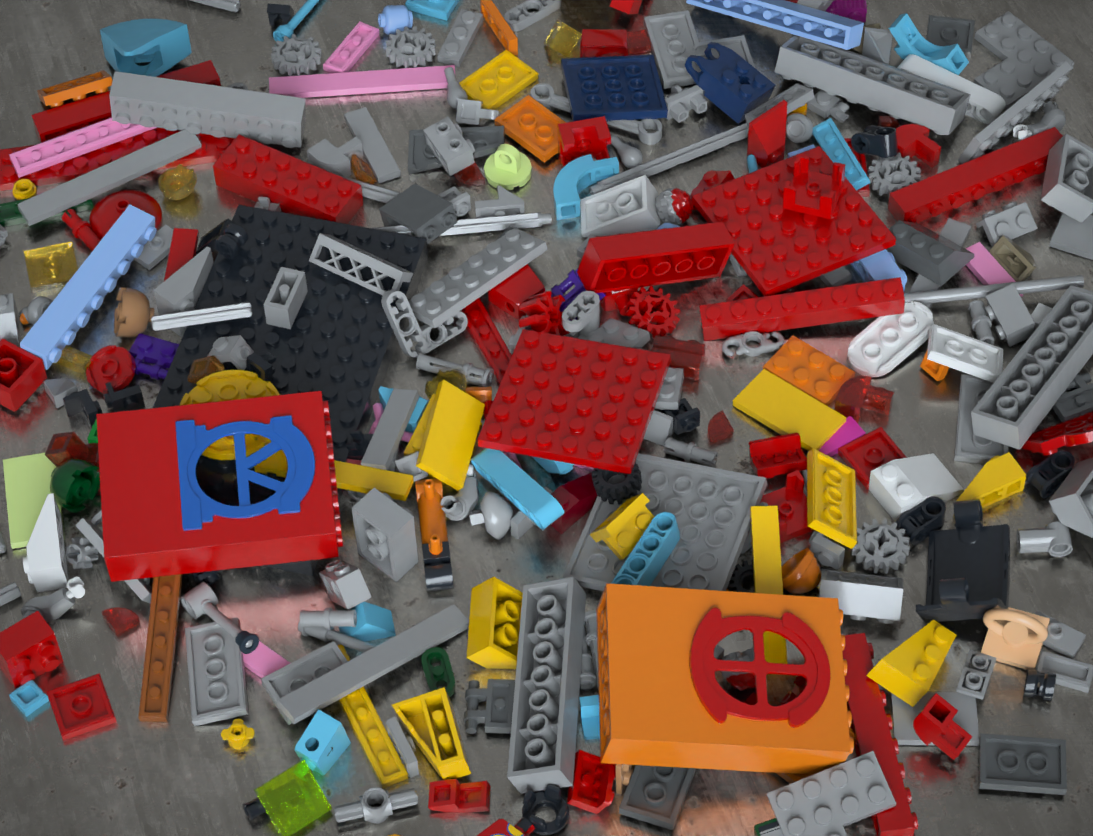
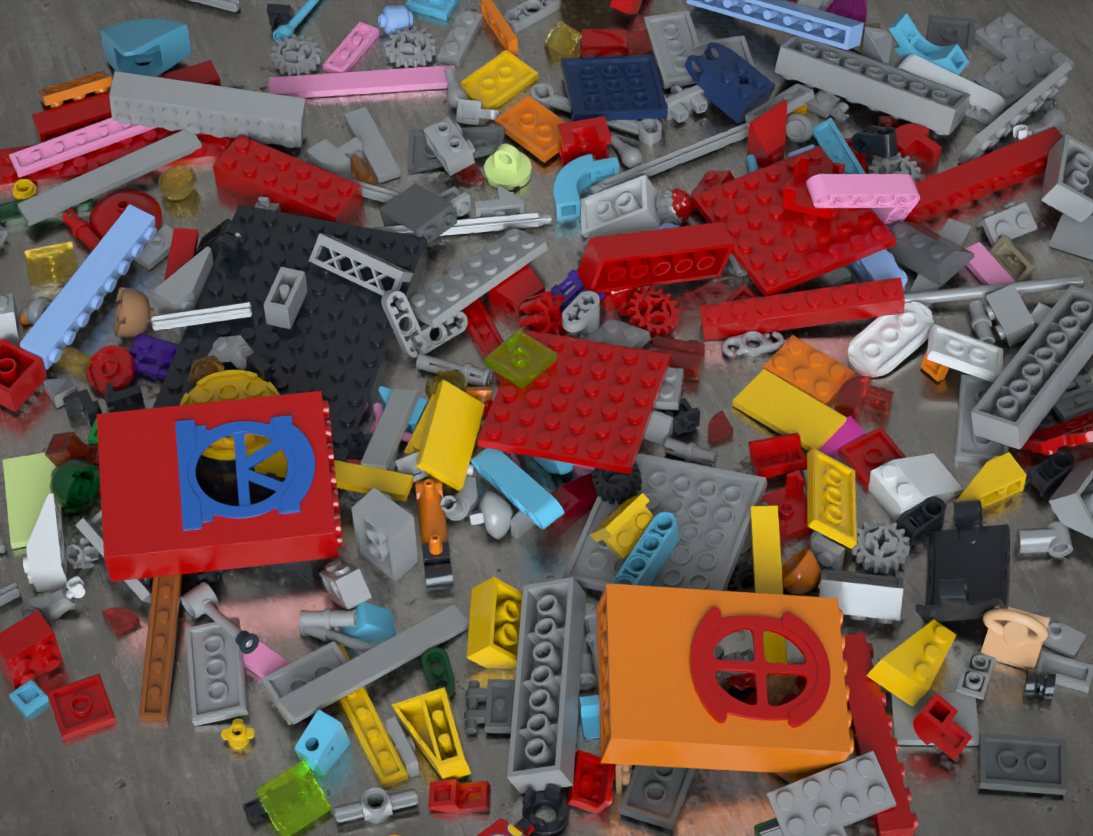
none -> clear neon green tile [484,330,557,389]
none -> bright pink beam [806,174,920,229]

